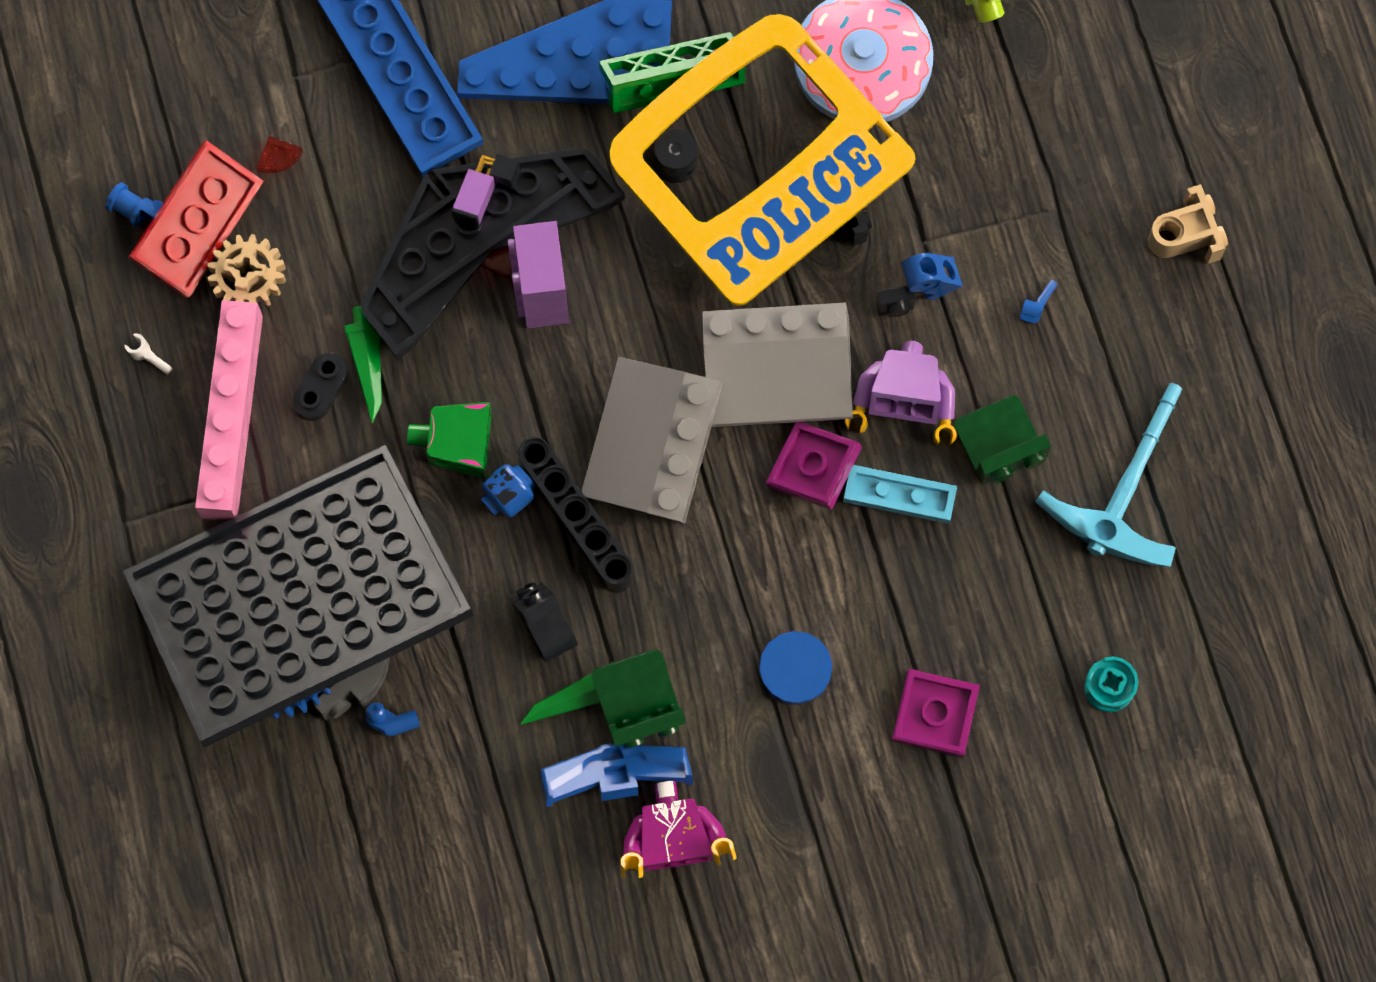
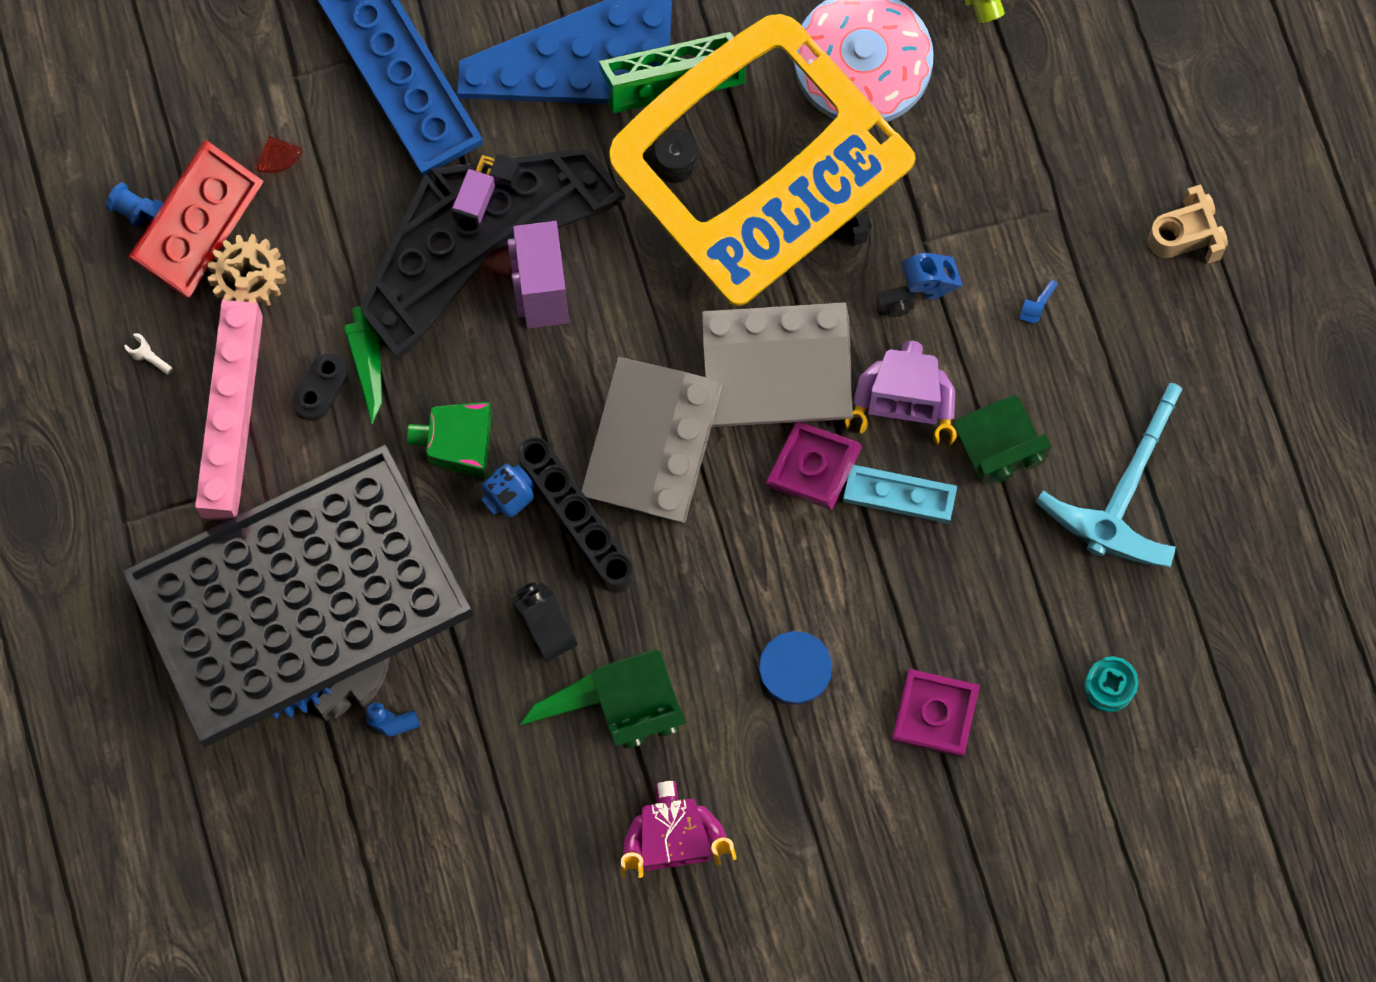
blue plate [540,743,693,807] -> none

